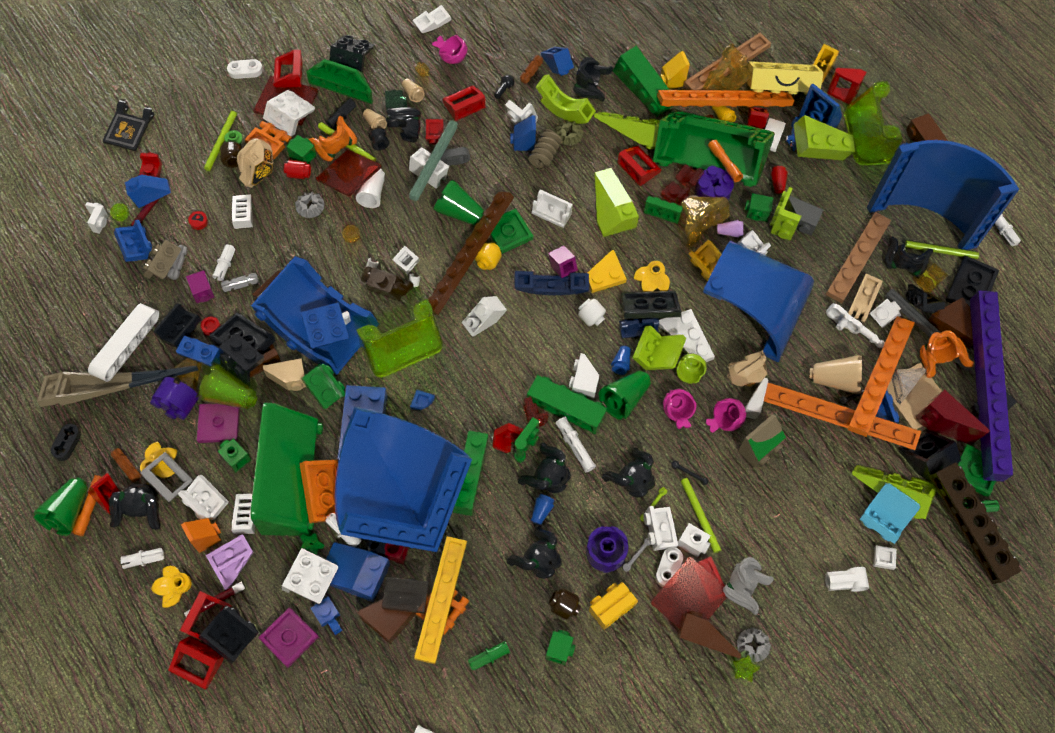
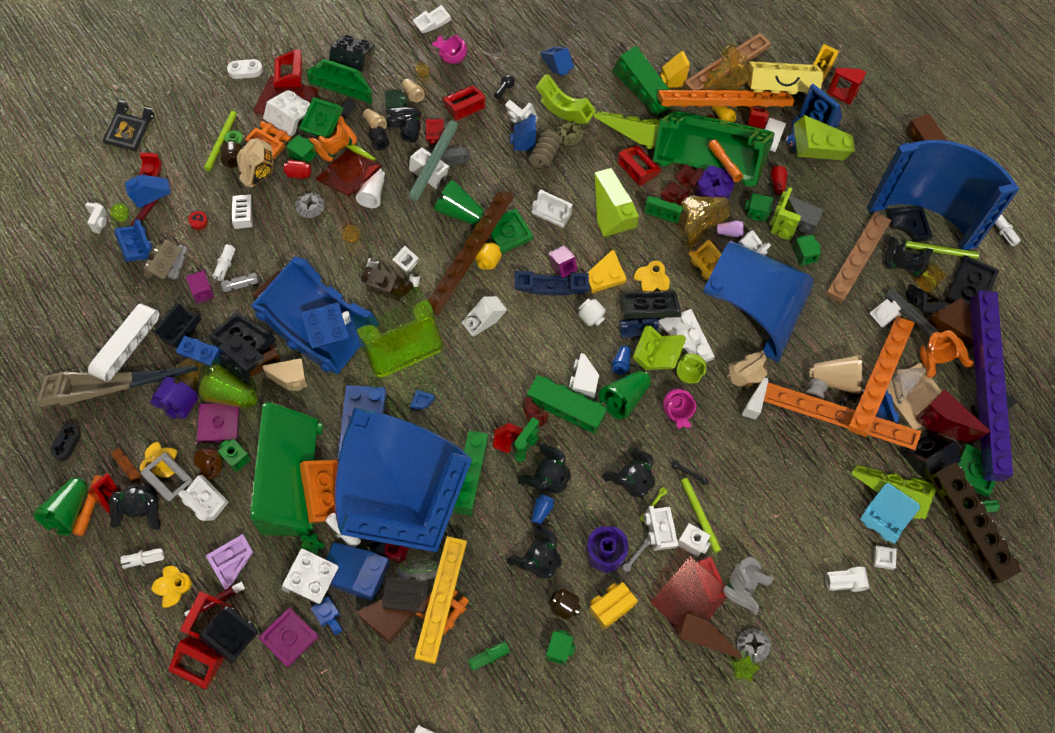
orange slope [181,518,222,553] -> none
red tile [201,316,221,336] -> none
white slope [232,494,255,534] -> none
green bracket [300,363,345,410] -> none
dark orange axle [520,55,543,84] -> none
white pin [555,417,596,473] -> none
black hair [573,57,613,102] -> none
white plate [655,547,683,588] -> none
dark pink hat [706,398,746,433] -> none
dark tan slope [738,414,786,468] -> none
white piece [826,303,885,348] -> none
clear neon green windscreen [844,81,903,165] -> none
tan hinge [848,274,883,323] -> none
none -> reddish brown hair [193,449,223,480]
none -> green plate [299,97,344,138]
none -> clear tile [397,559,439,580]
none -> green brick [792,235,821,266]
none -> light grey wheel [805,379,828,400]
none -> black tile [887,206,933,242]

